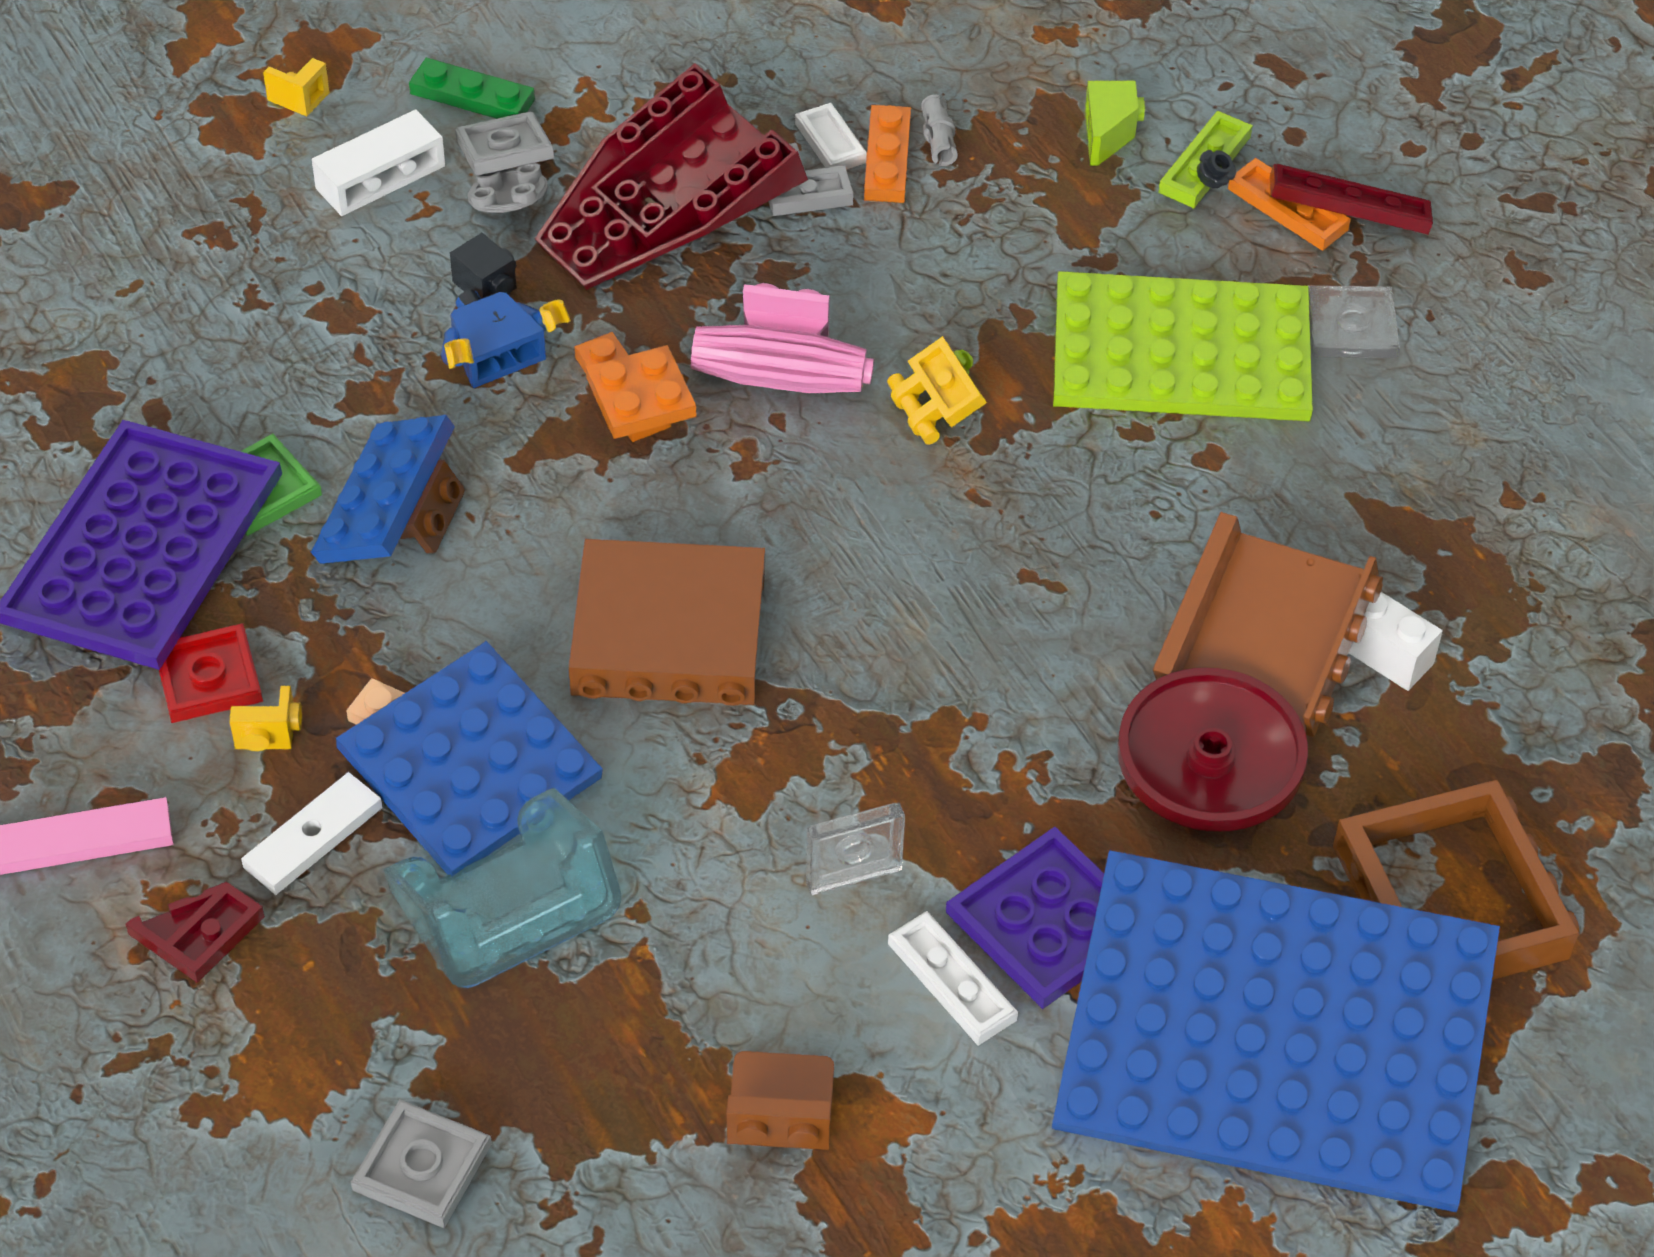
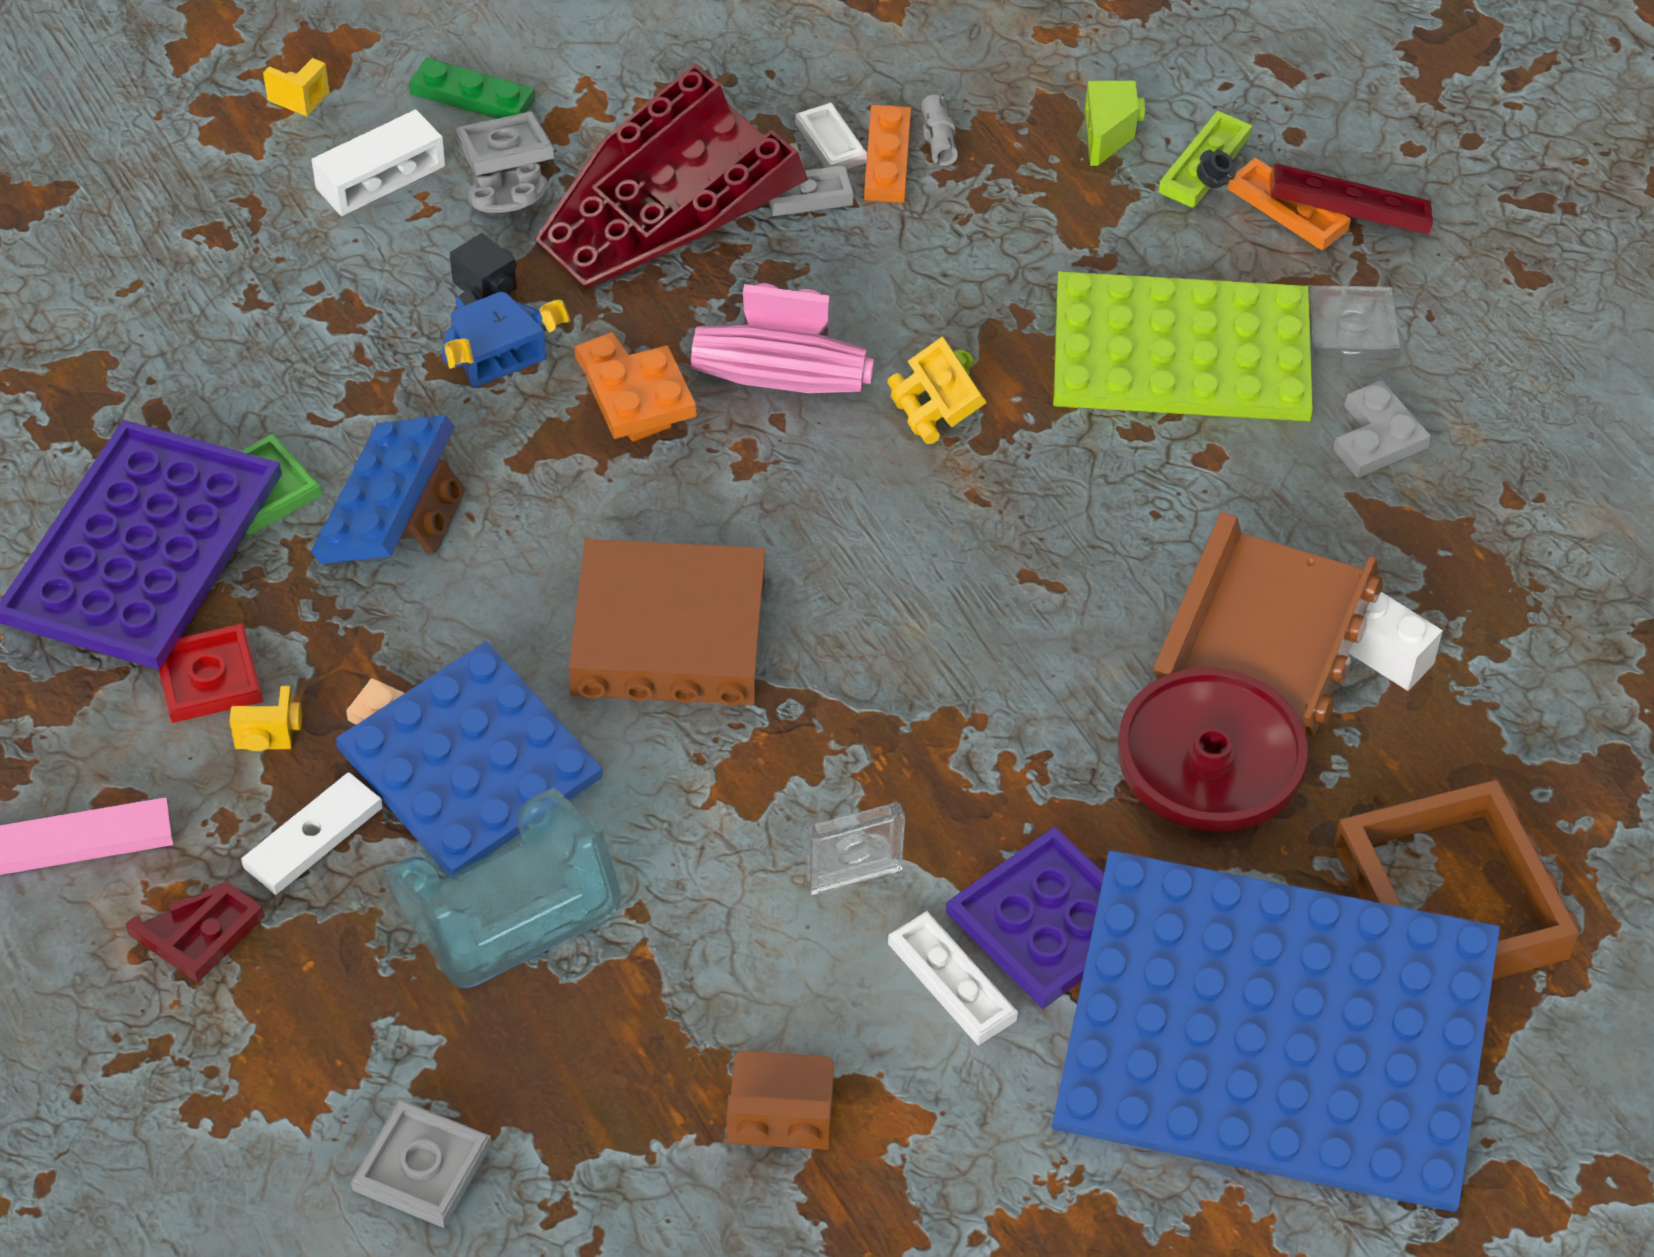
none -> light grey plate [1333,380,1431,479]

